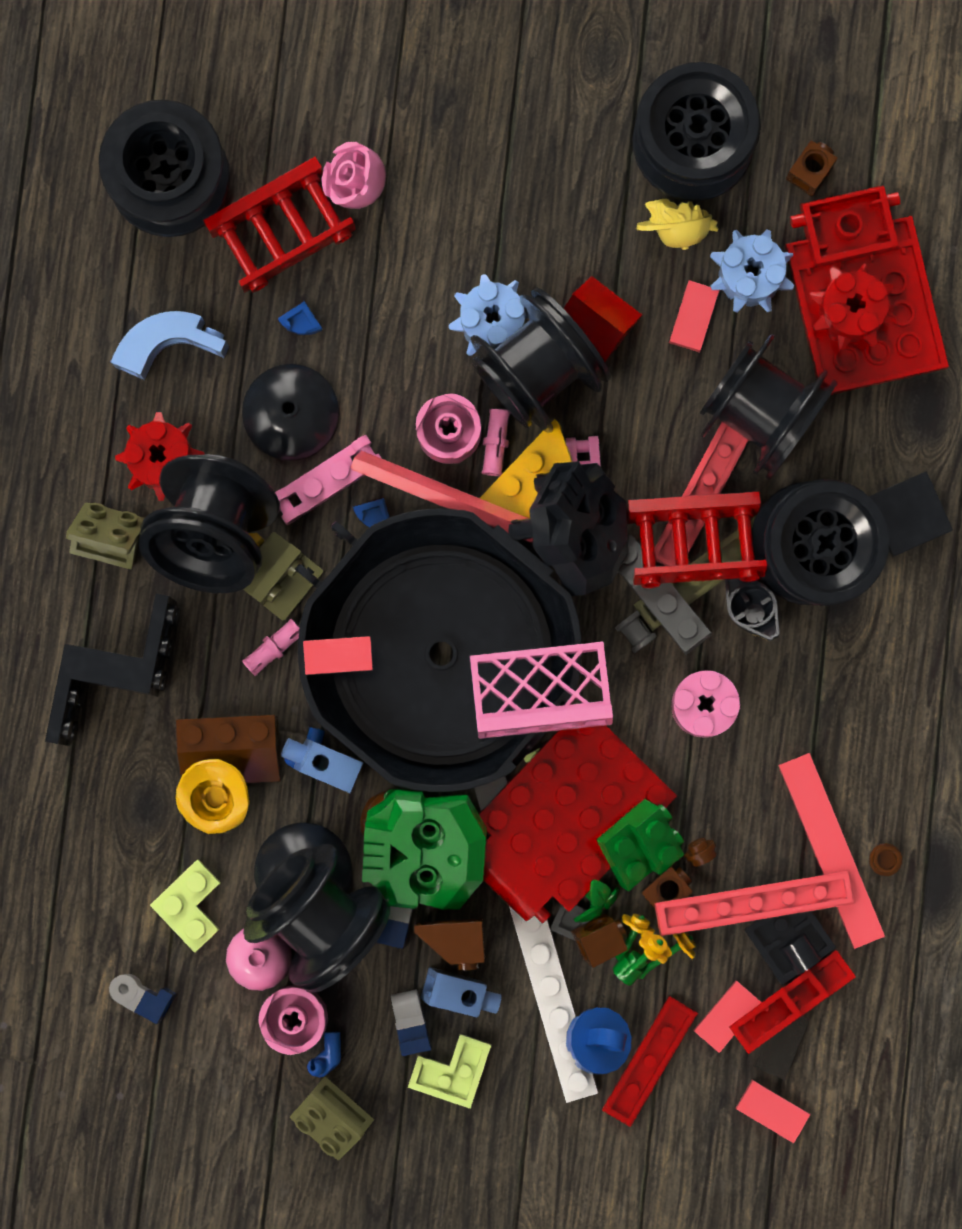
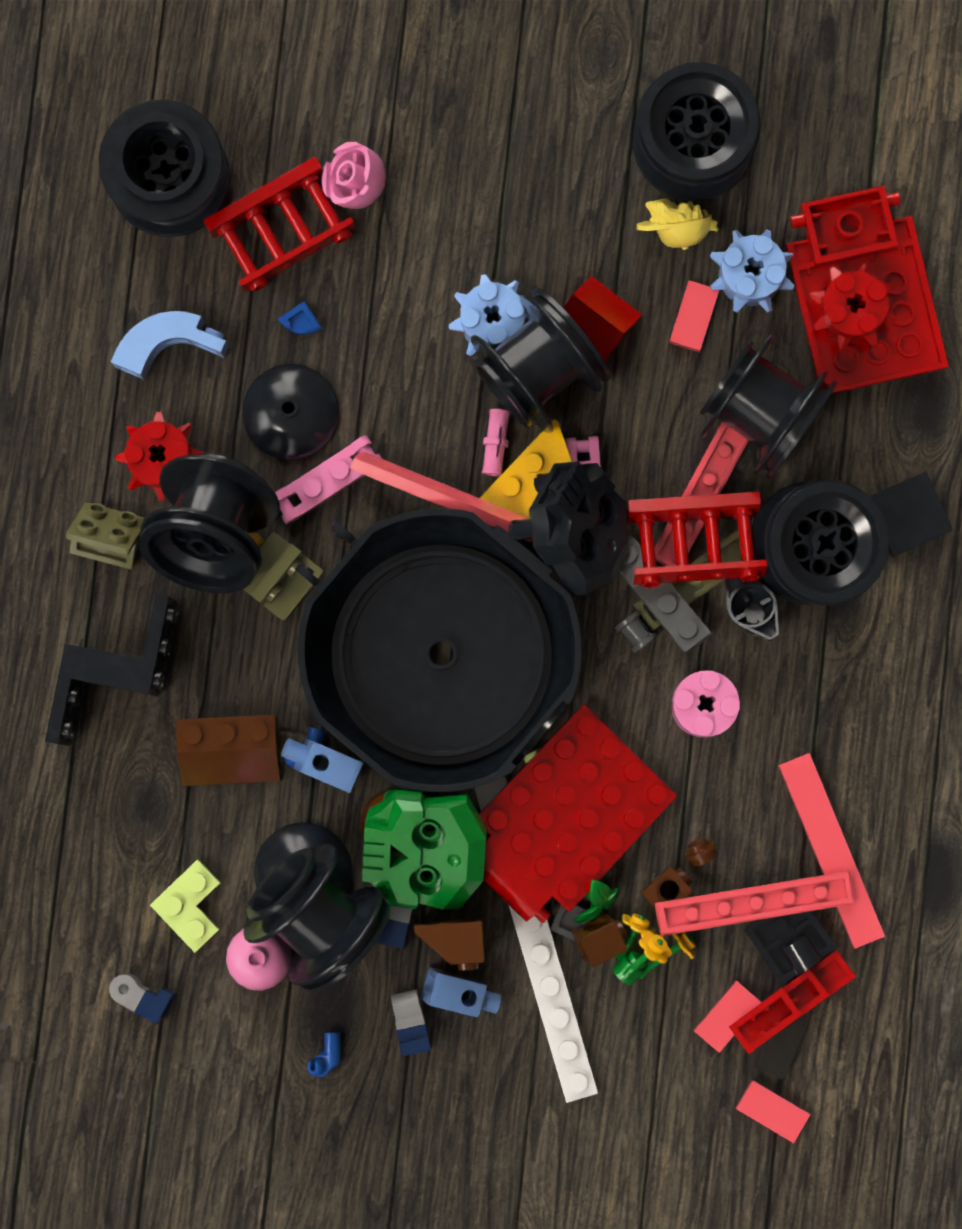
yellow hat [176,759,249,834] -> none
bright pink pin [242,619,300,676] -> none
bright pink brick [259,985,328,1055] -> none
olive bracket [290,1076,374,1160] -> none
coral tile [303,636,373,675] -> none
blue tile [353,498,390,527] -> none
yellowish green plate [408,1034,491,1108] -> none
bright pink brick [416,394,481,464] -> none
bright pink fence [470,642,613,739] -> none
blue tile [566,1007,631,1074] -> none
green plate [597,799,684,891] -> none
red tile [602,996,698,1127] -> none
reddish brown brick [786,140,837,197] -> none
reddish brown plate [869,843,902,876] -> none

